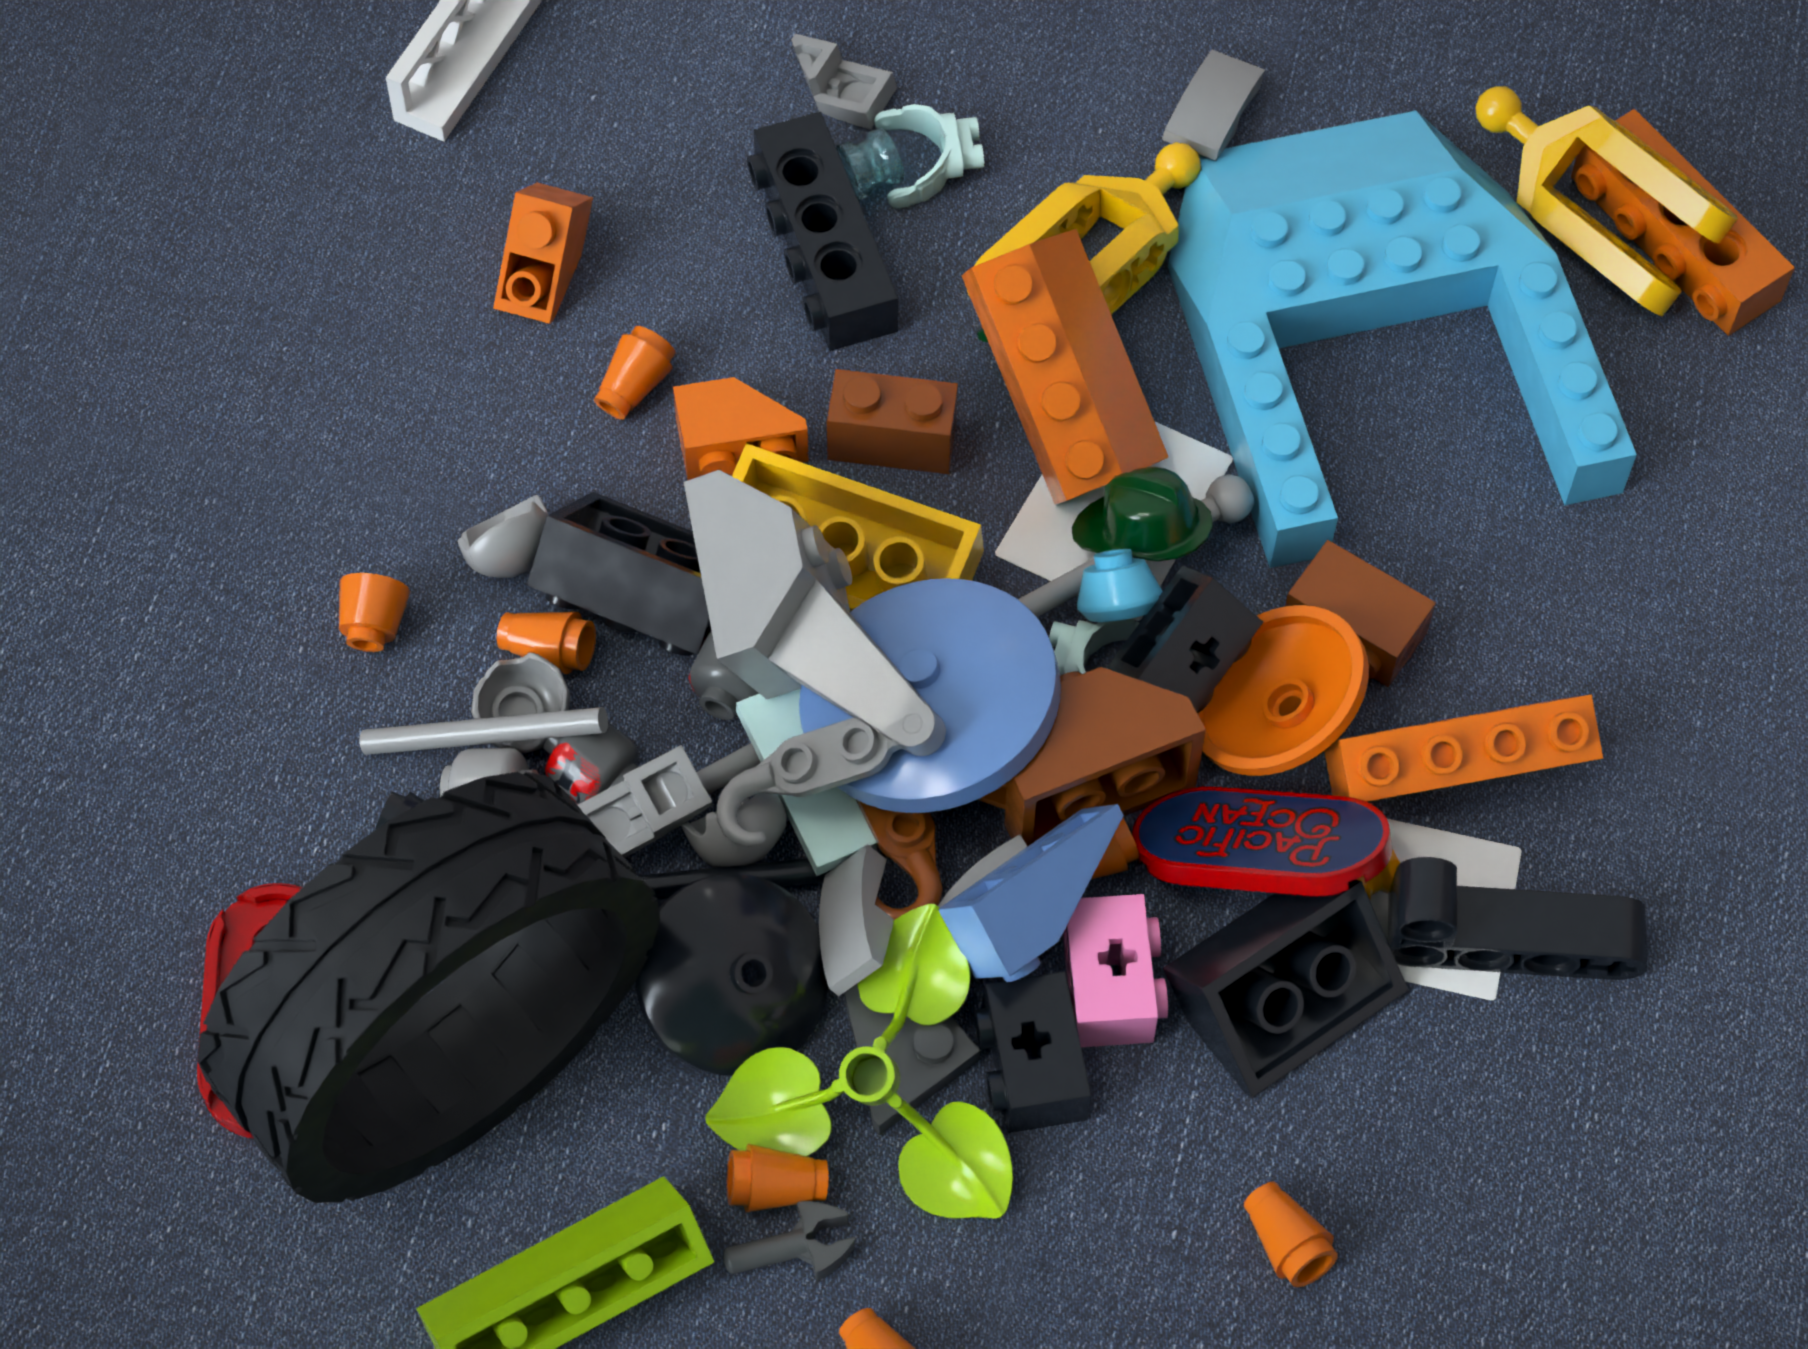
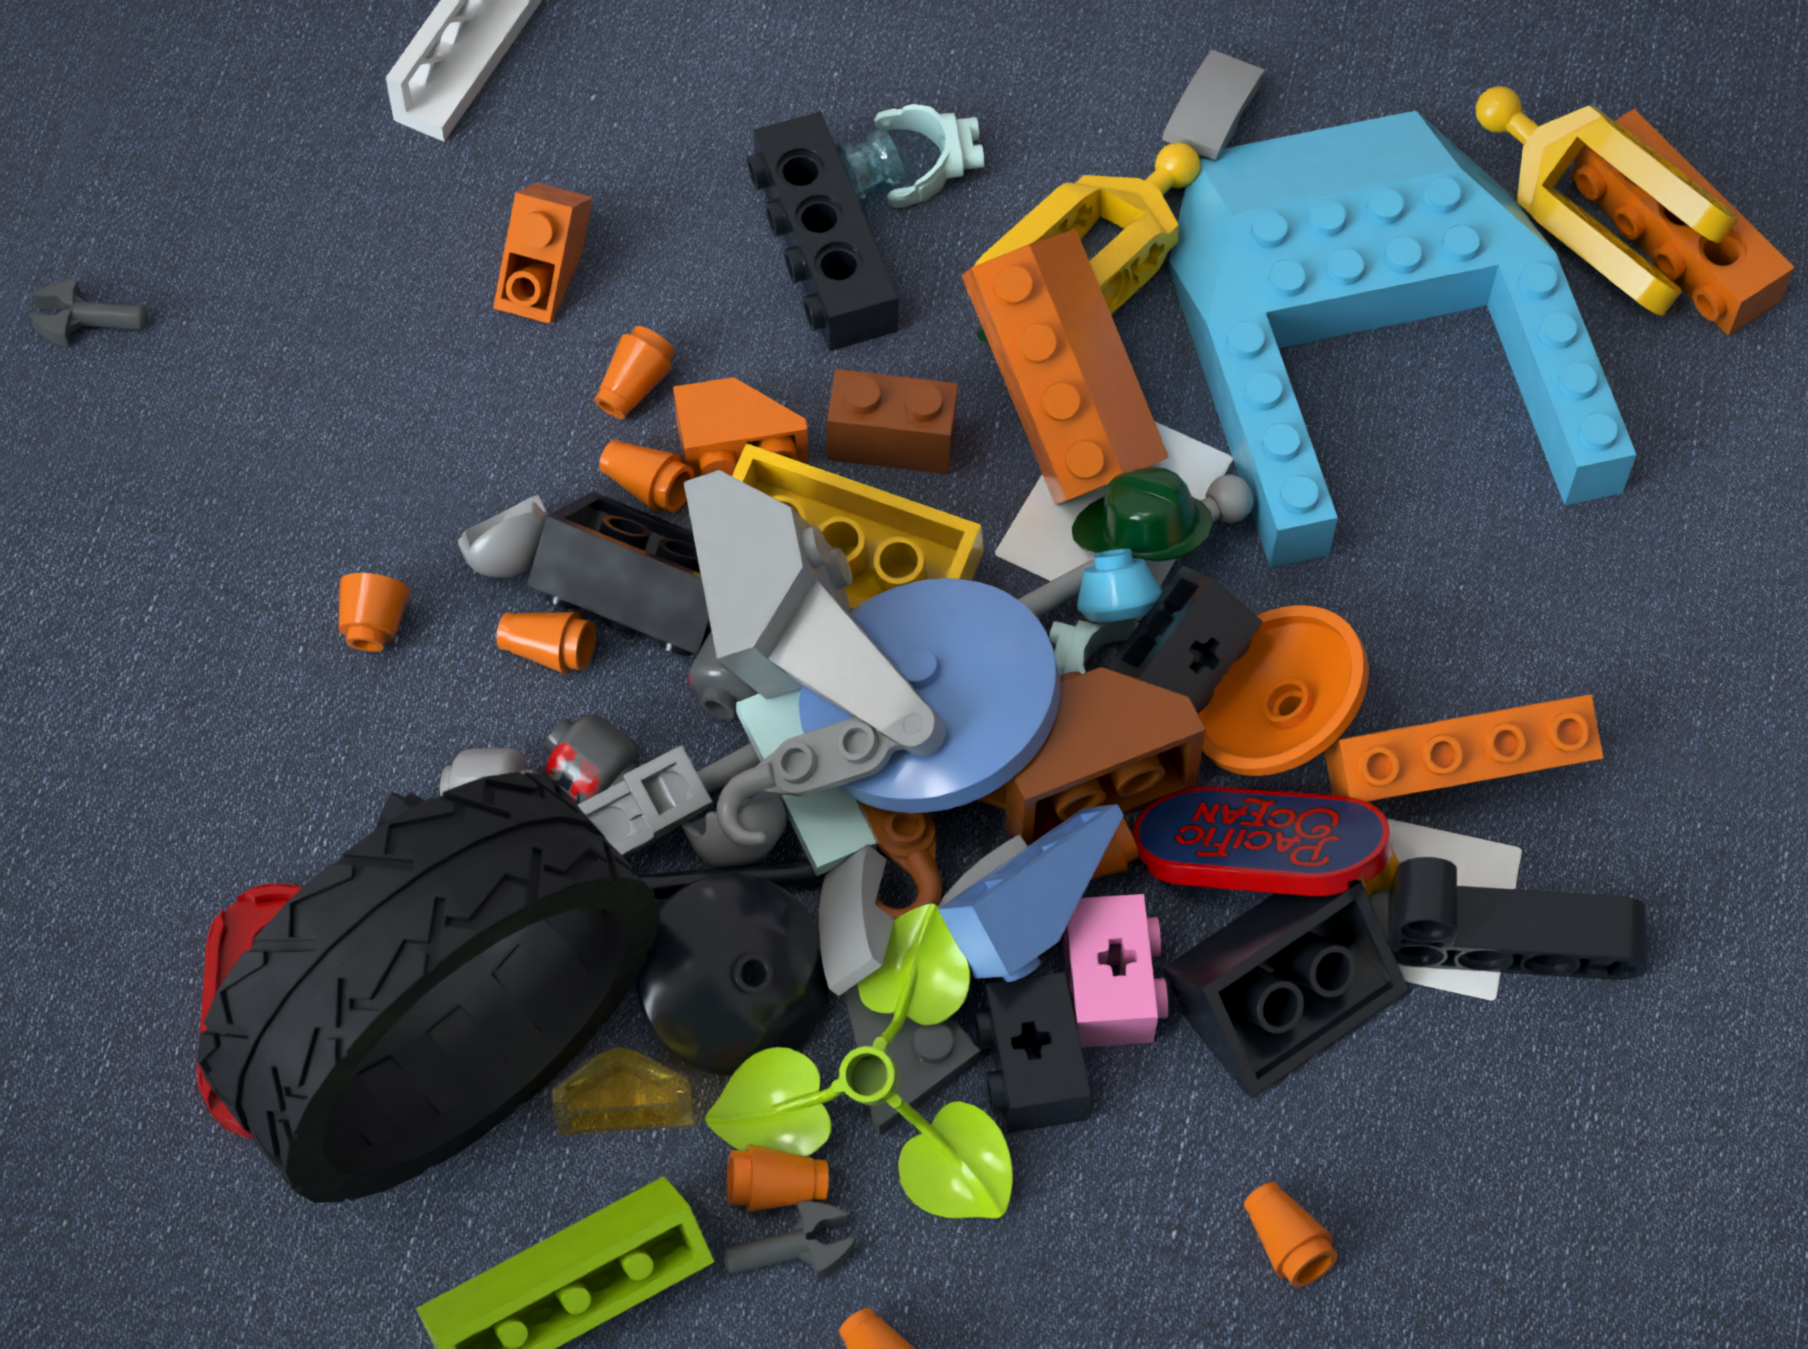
light grey bar [360,707,608,755] -> none
light grey hair [471,652,571,754] -> none
light grey slope [791,34,897,130] -> none
dark orange brick [1285,539,1436,687] -> none
none -> dark grey bar [28,279,148,348]
none -> clear yellow slope [552,1047,695,1136]
none -> orange cone [599,439,695,512]

